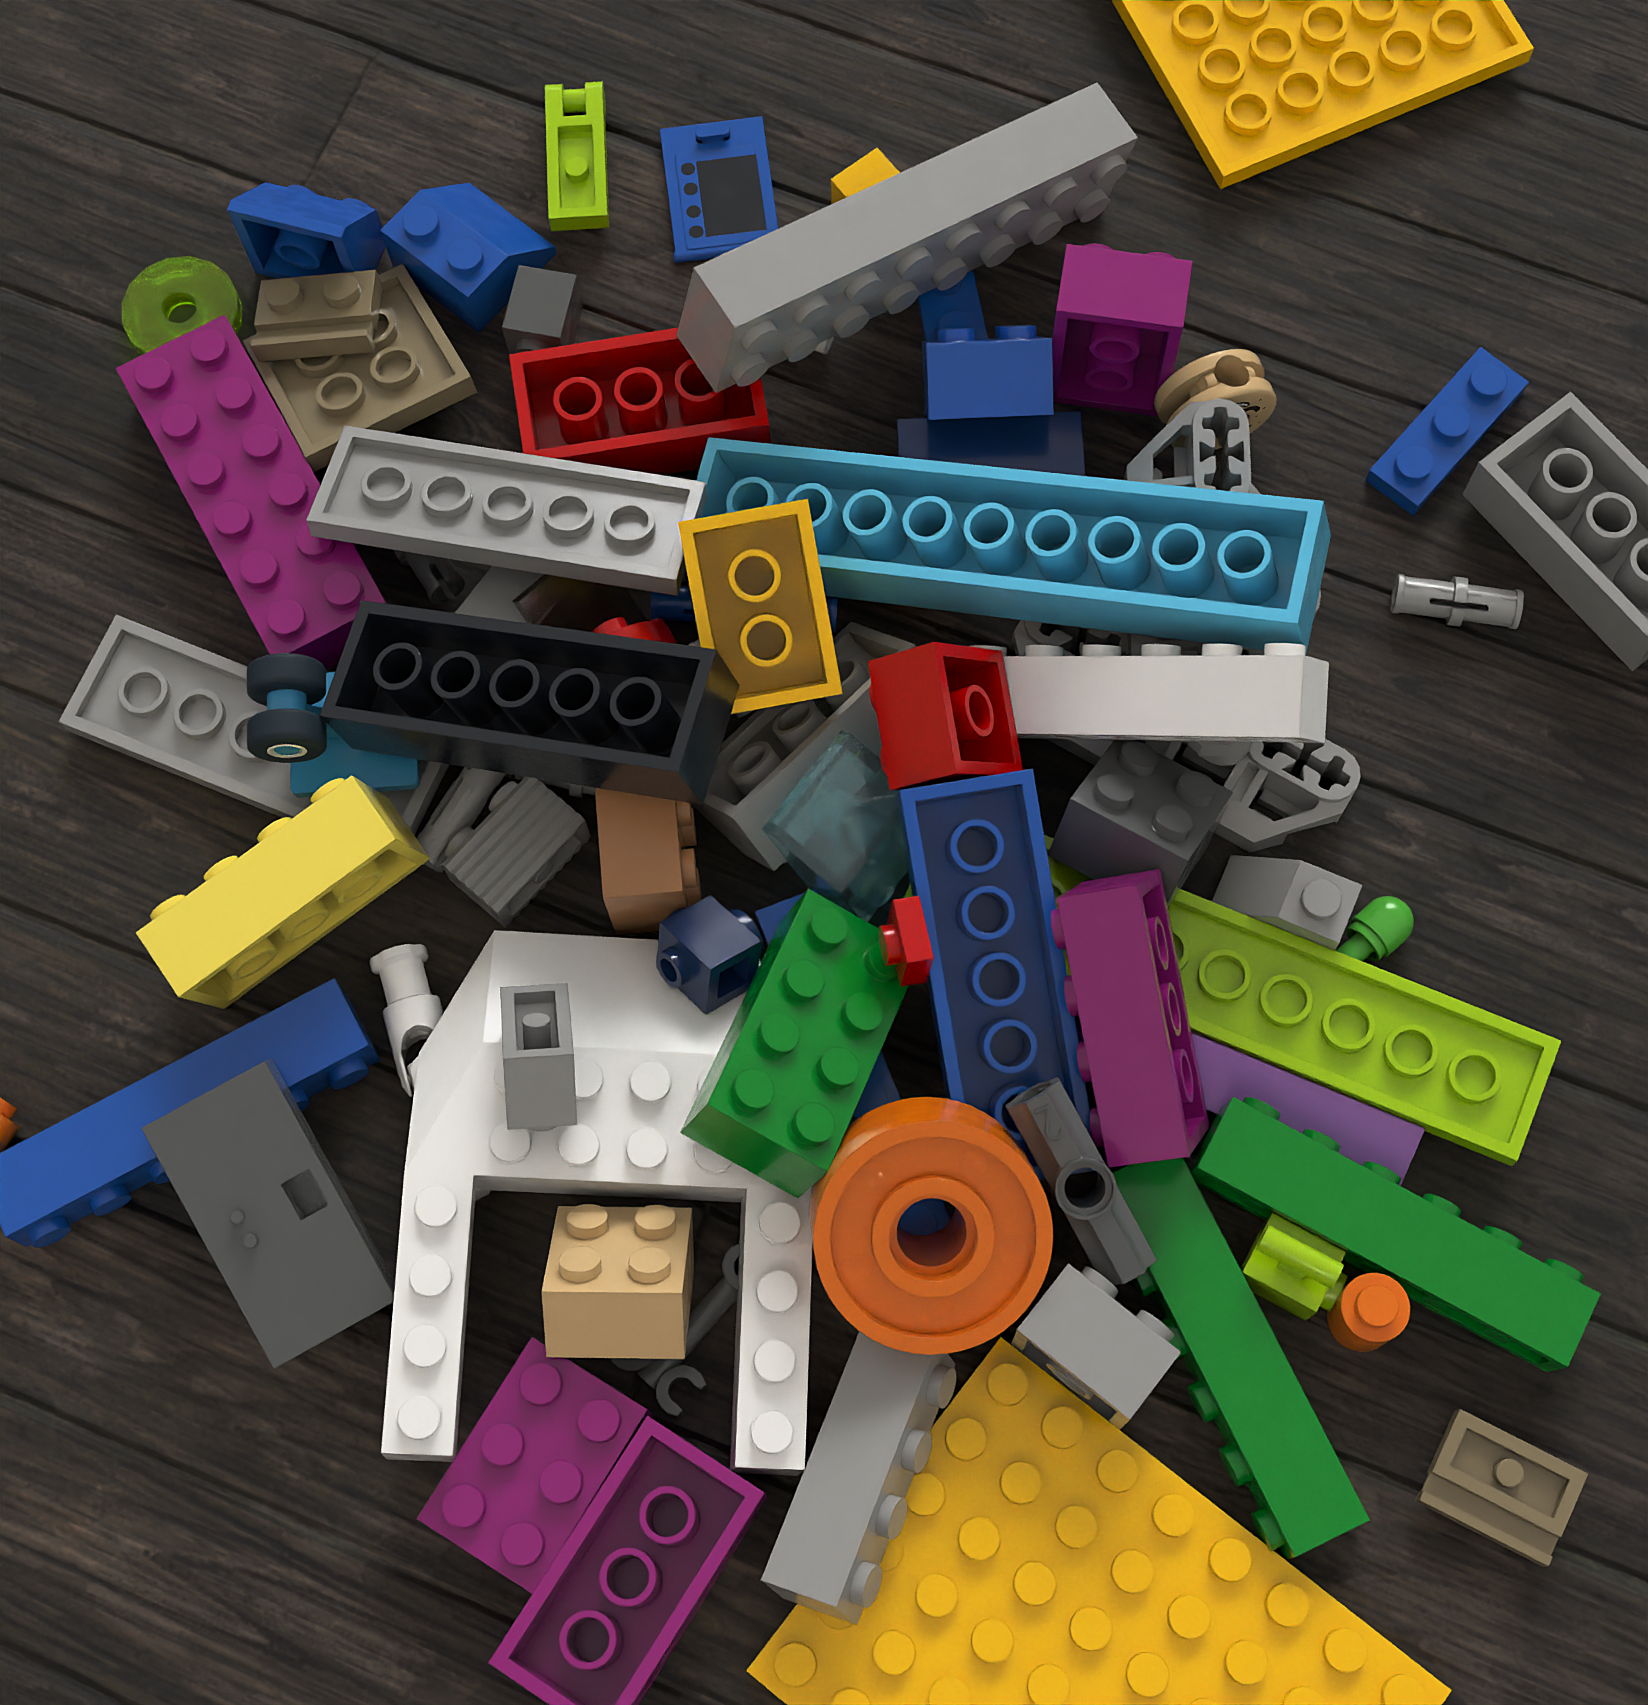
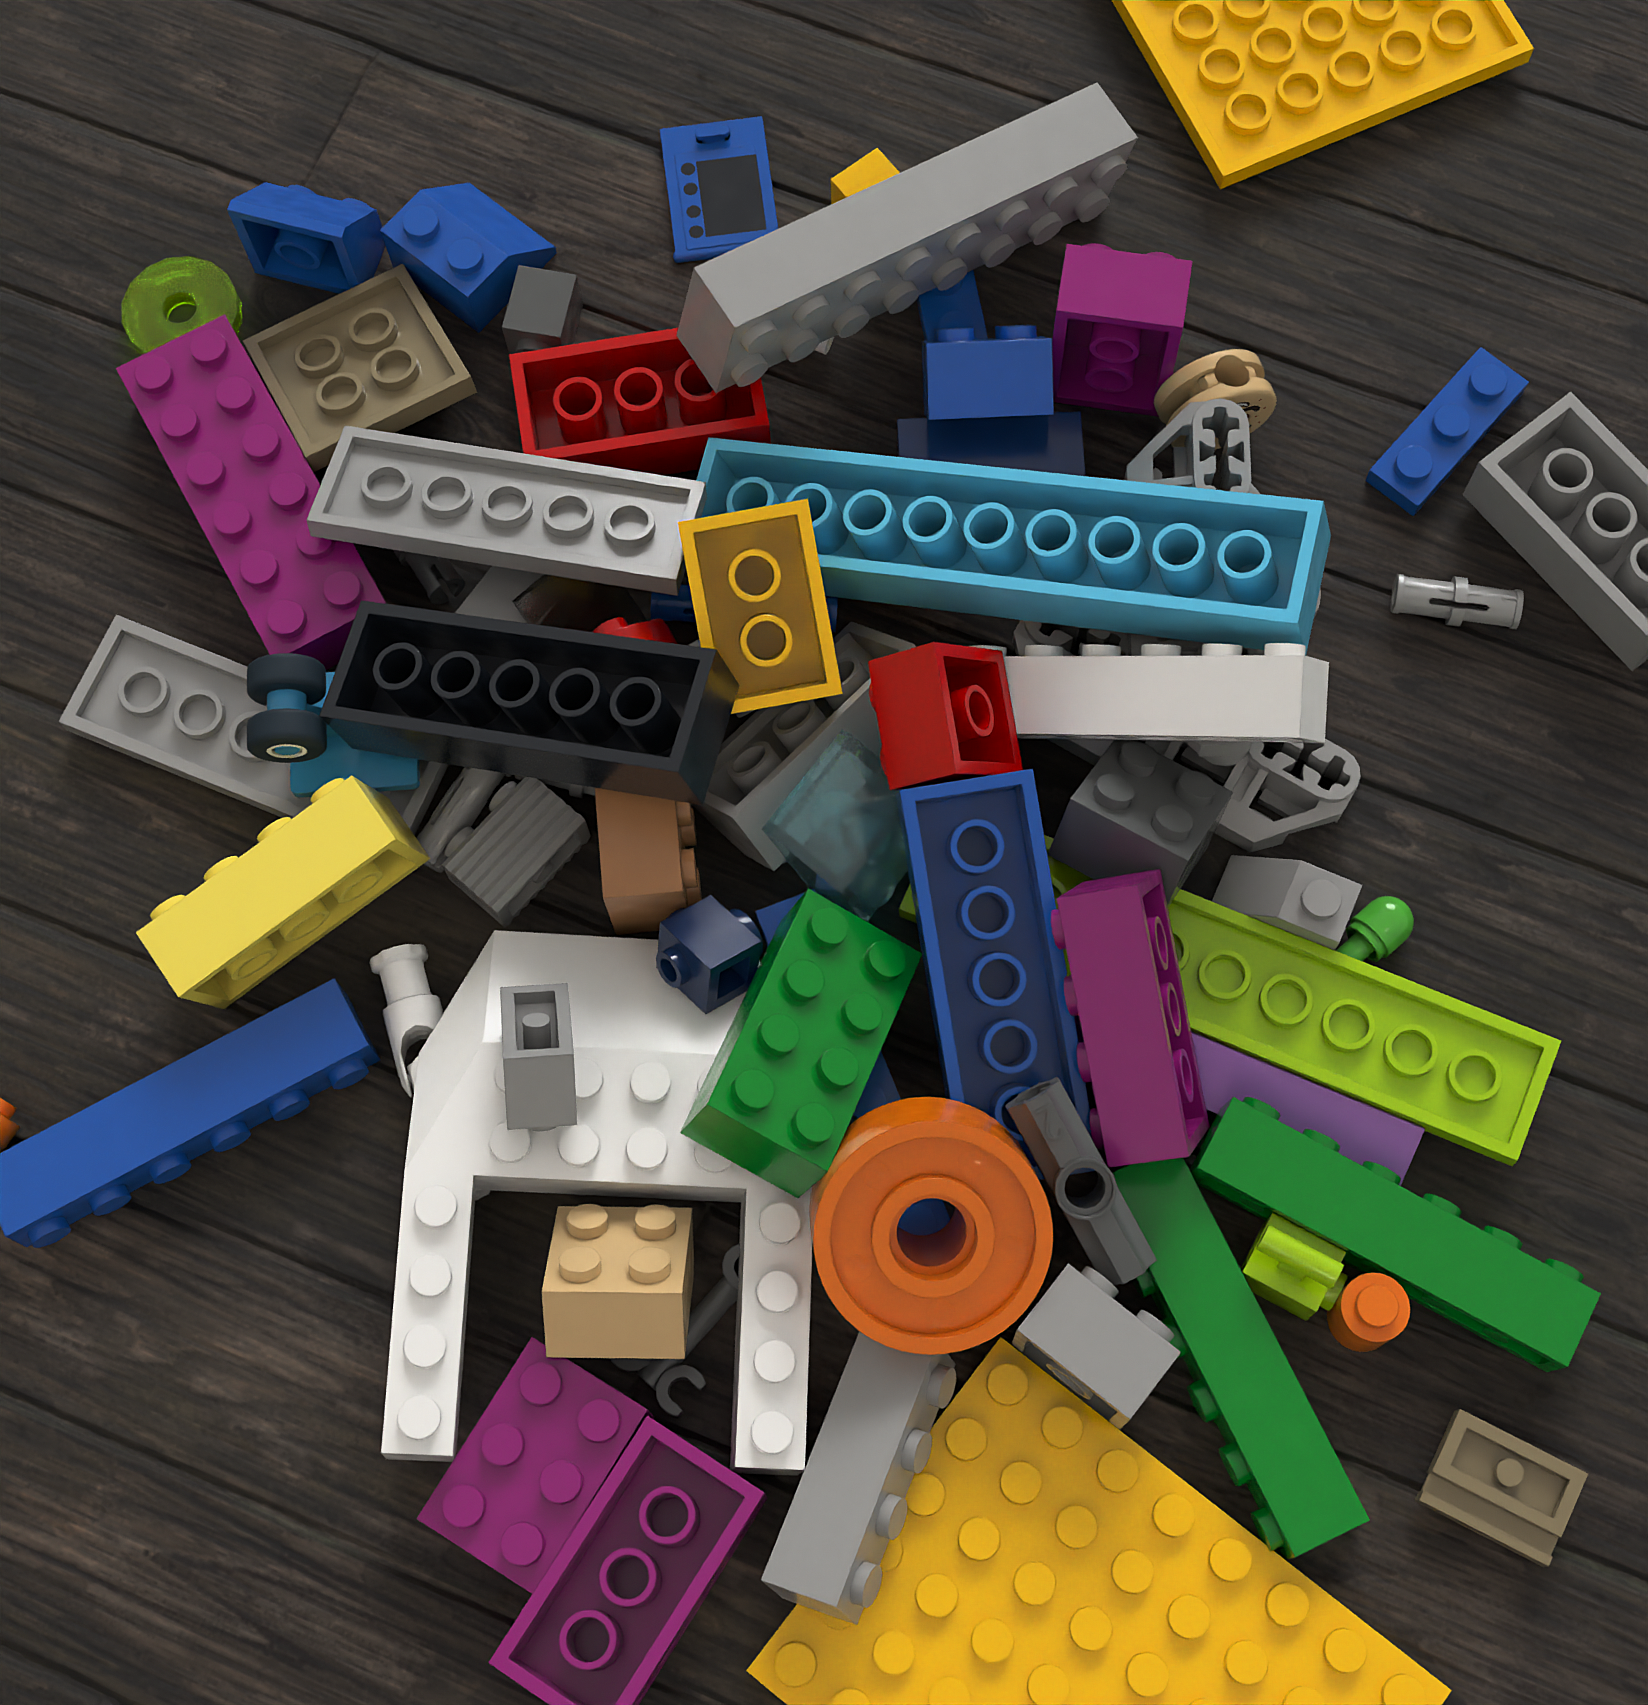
dark grey brick [141,1059,395,1369] -> none
dark tan plate [250,270,383,362] -> none
lime plate [545,81,609,231] -> none
red plate [879,896,934,987] -> none

